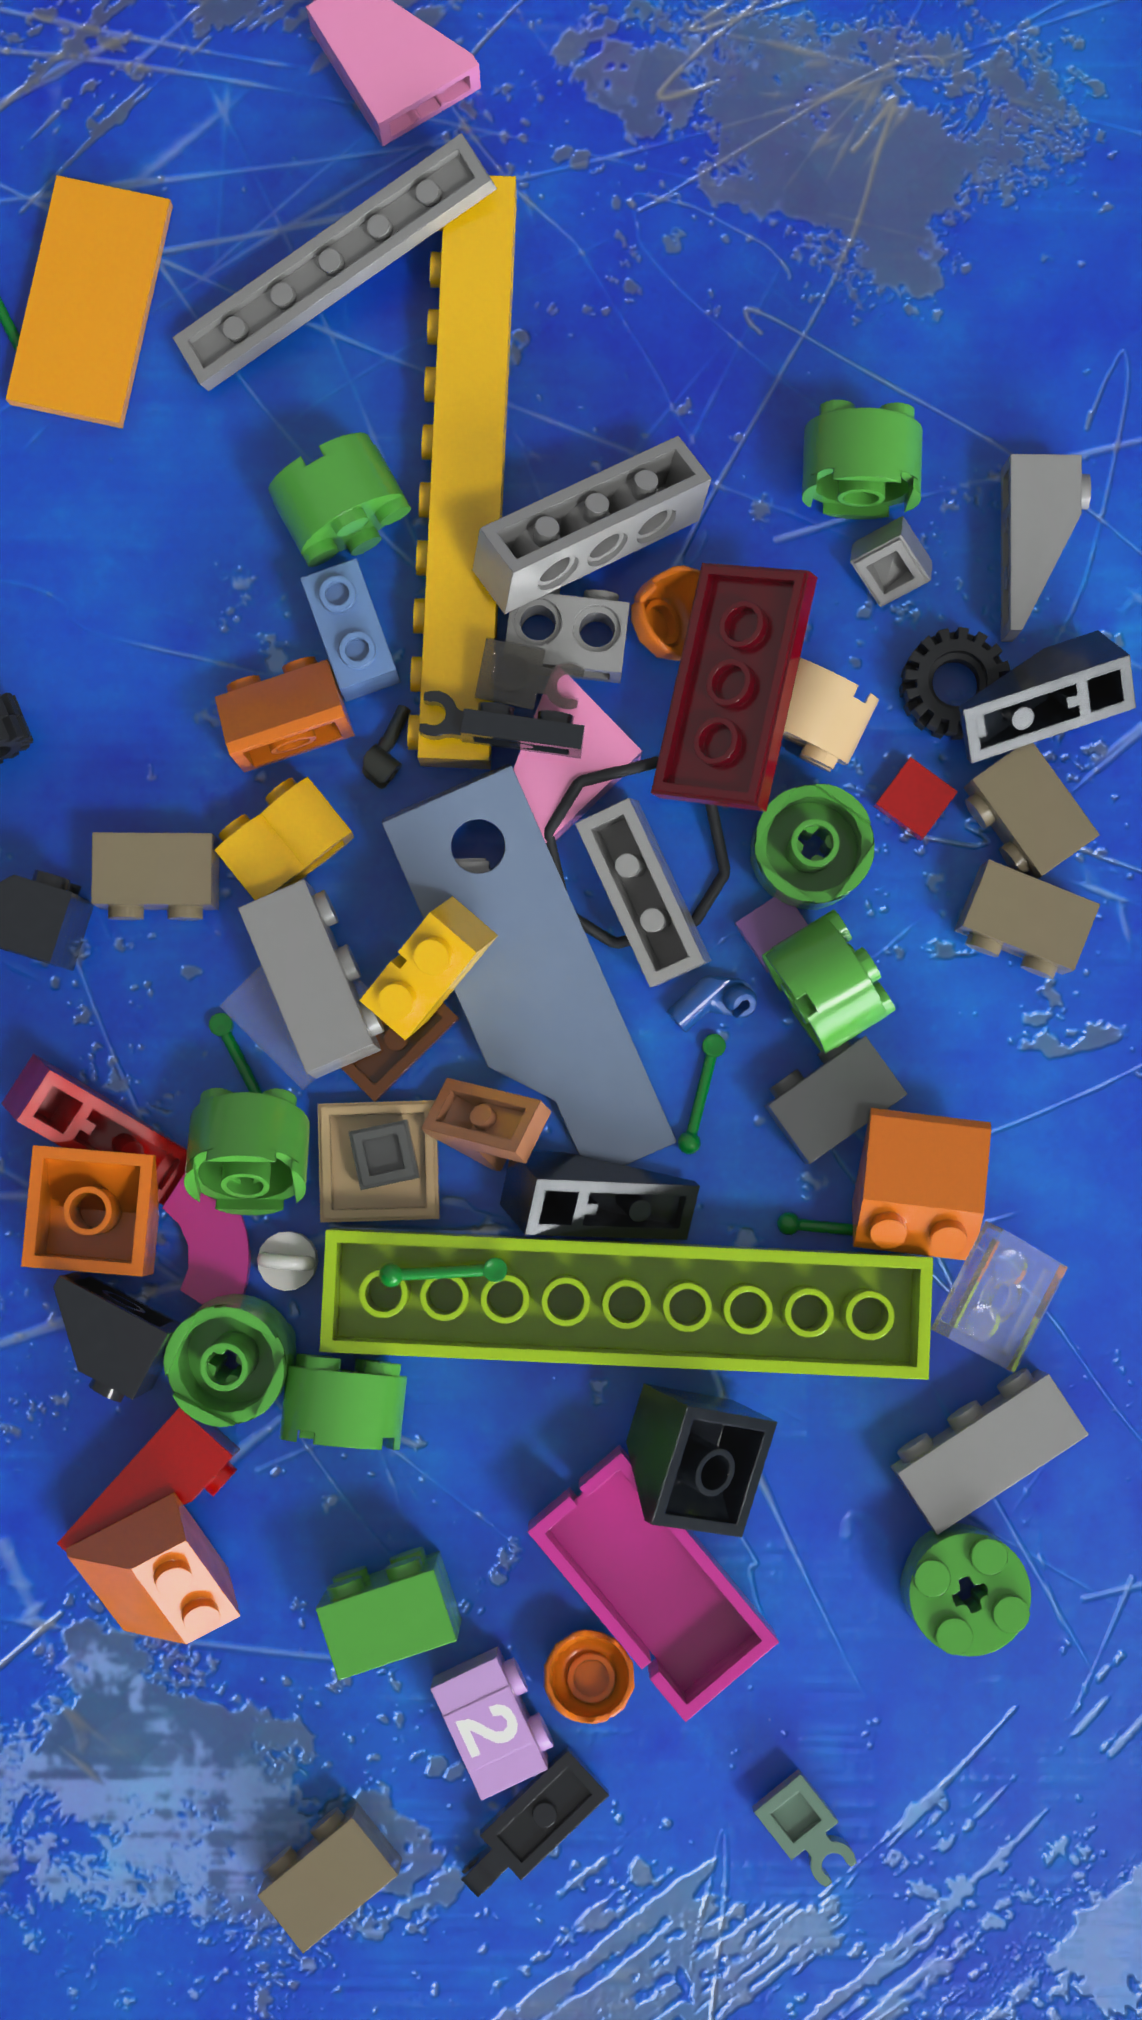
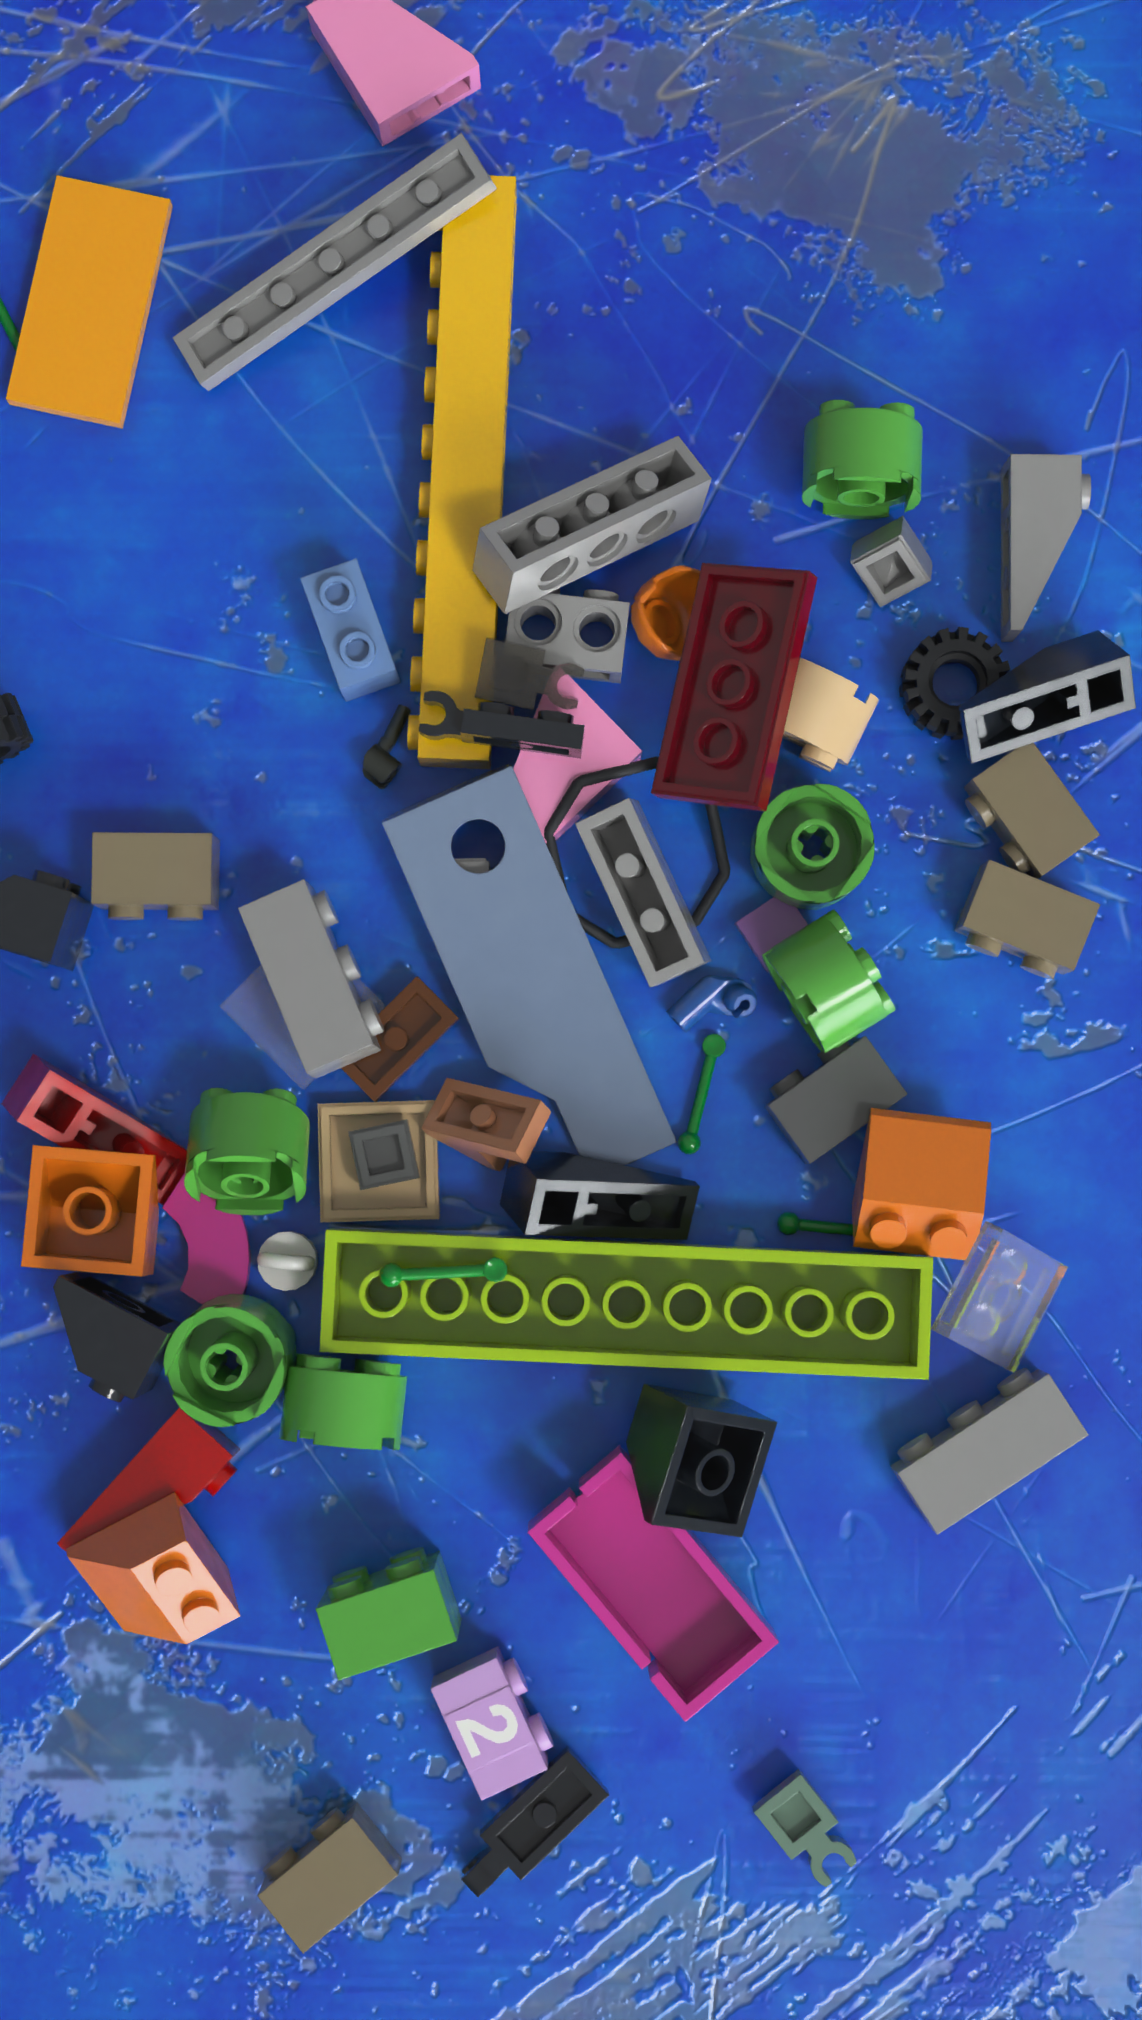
green hinge [209,1013,263,1093] -> none
orange slope [215,656,355,773] -> none
yellow brick [215,776,354,900] -> none
bright green brick [268,432,411,567] -> none
yellow piece [359,896,498,1040] -> none
orange hair [543,1629,635,1724] -> none
red tile [873,757,958,841] -> none
bright green brick [900,1523,1031,1656] -> none

